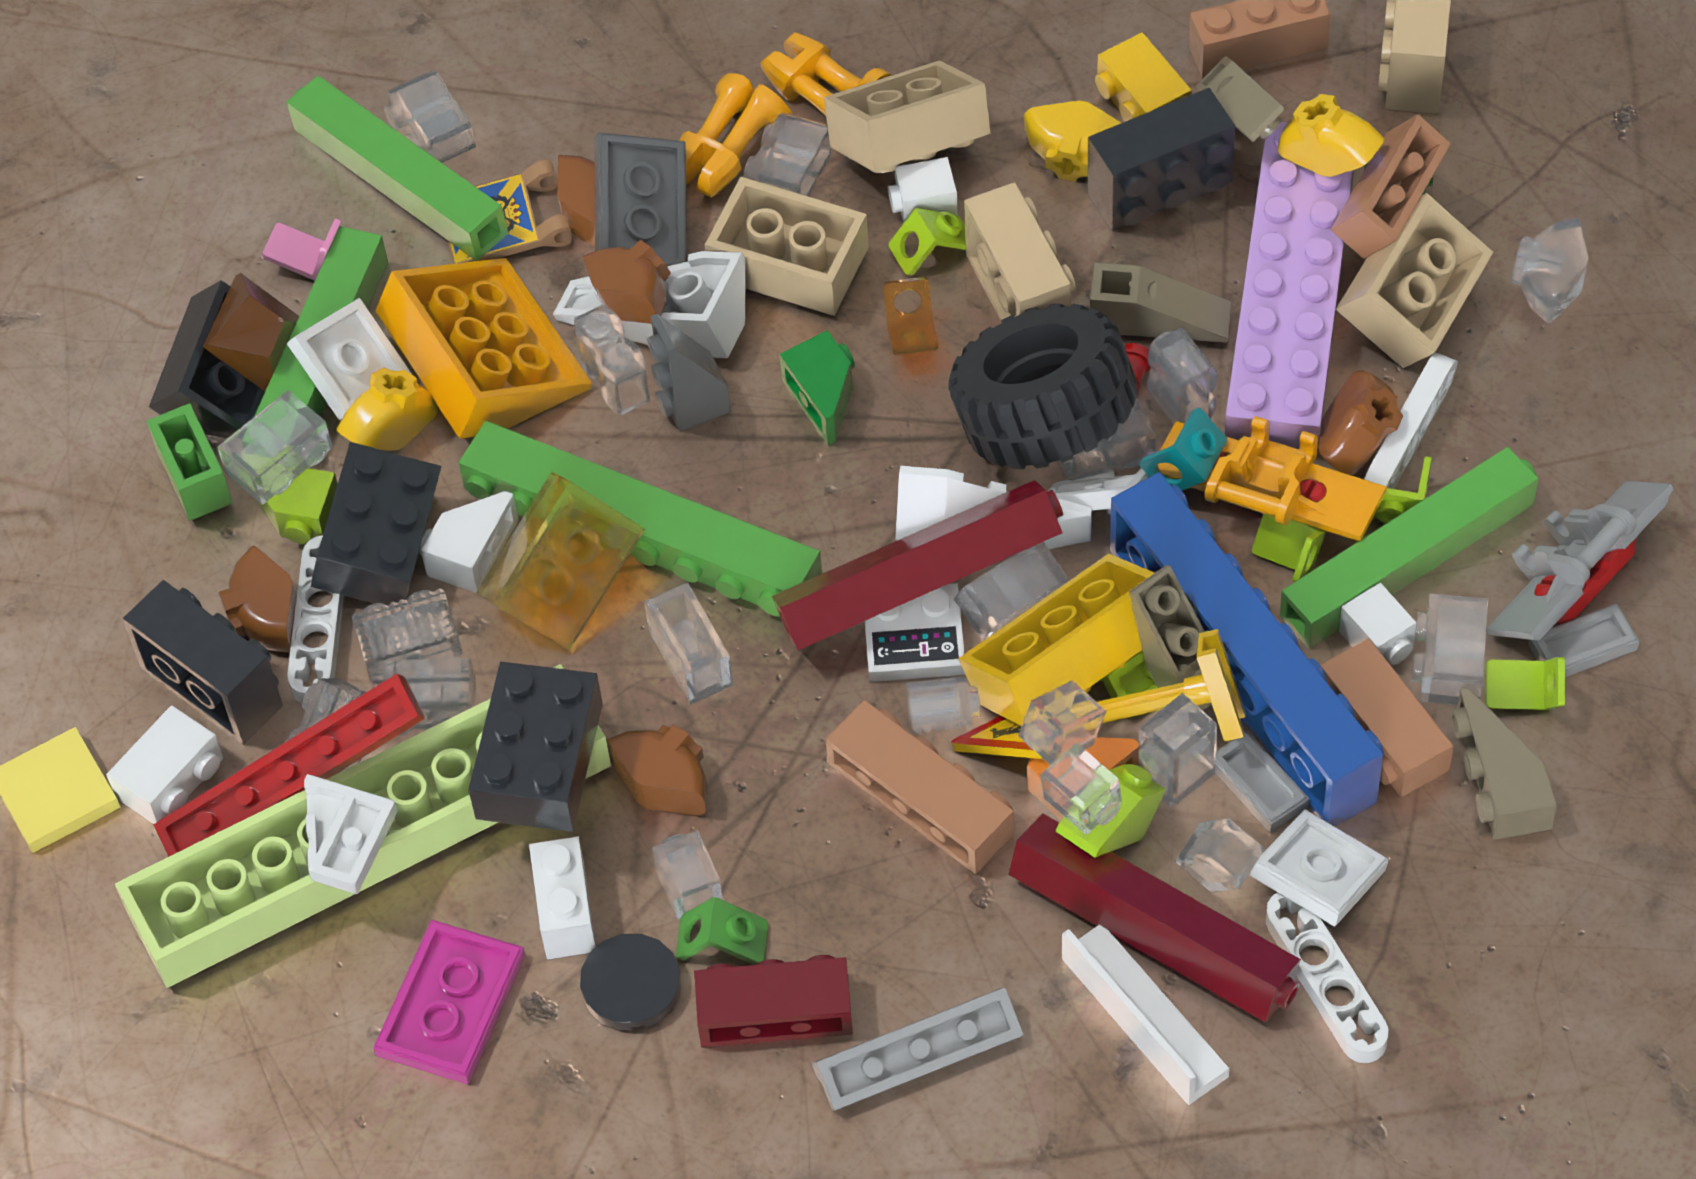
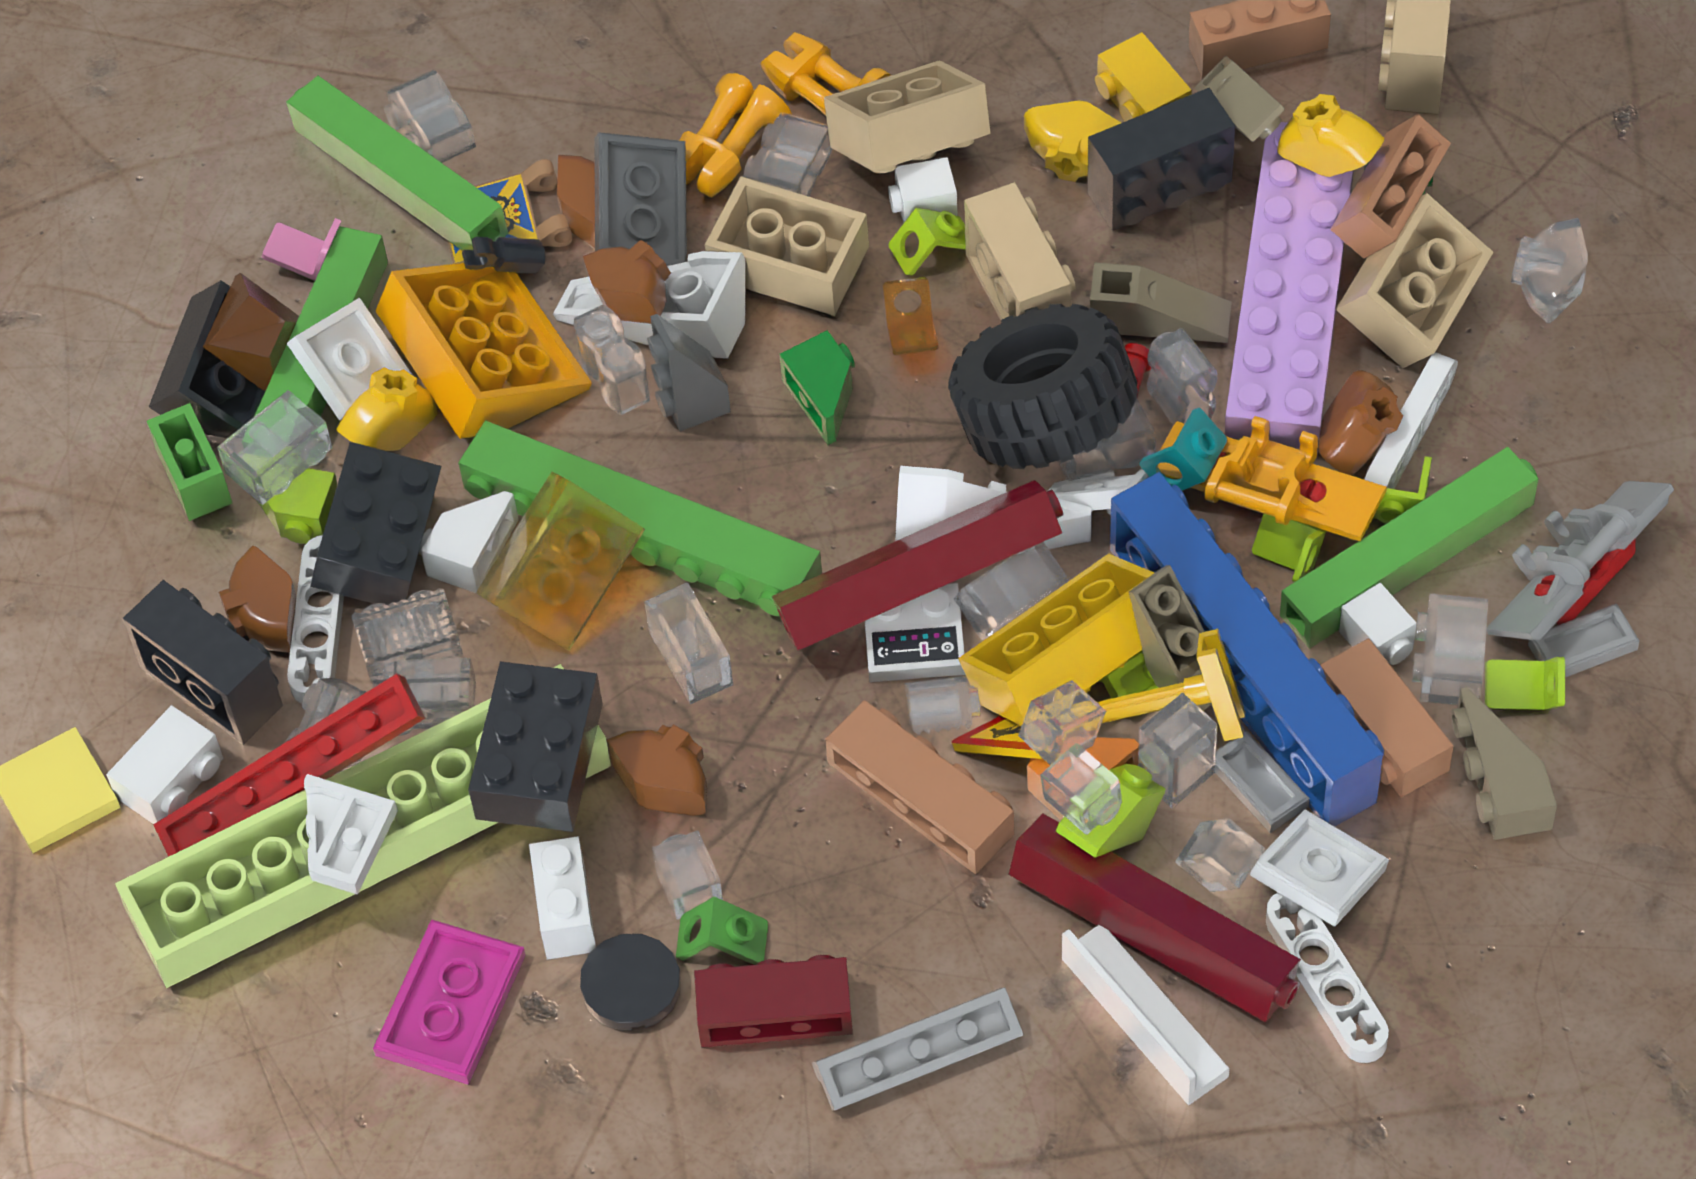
none -> black bar [462,237,546,274]

